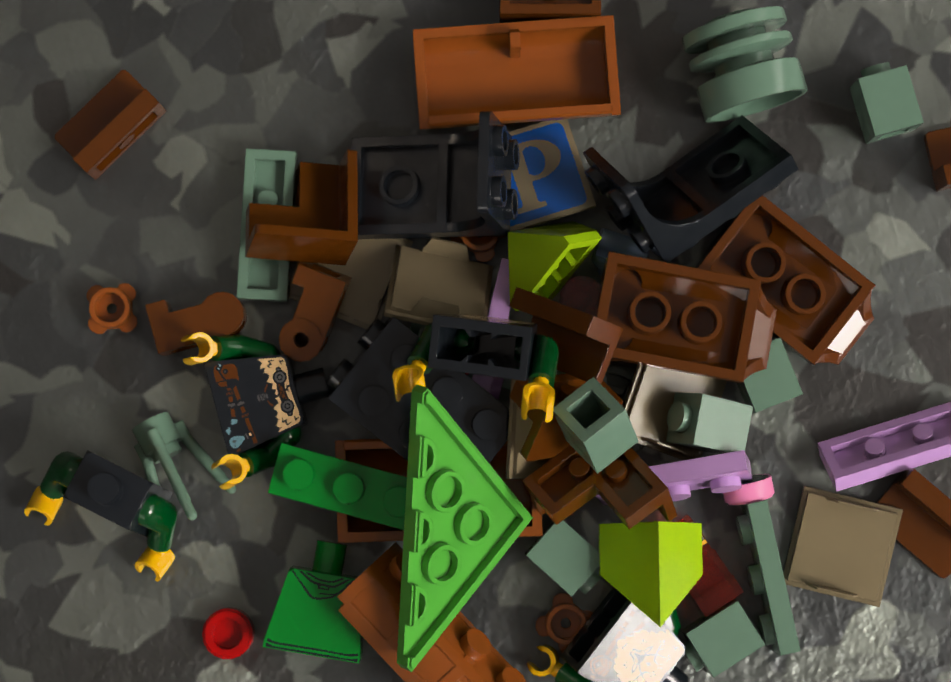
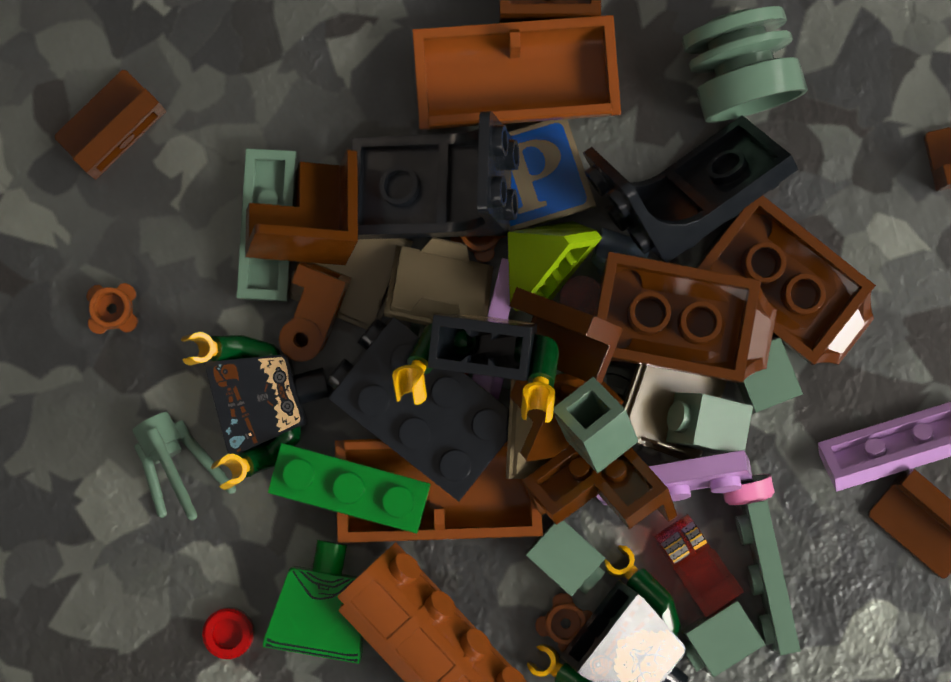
torso [24,450,177,582] -> none
reddish brown leg [145,292,247,356] -> none
bright green tile [397,385,533,672] -> none
lime slope [598,521,703,628] -> none
dark tan piece [783,486,903,607] -> none
sand green brick [849,62,924,144] -> none

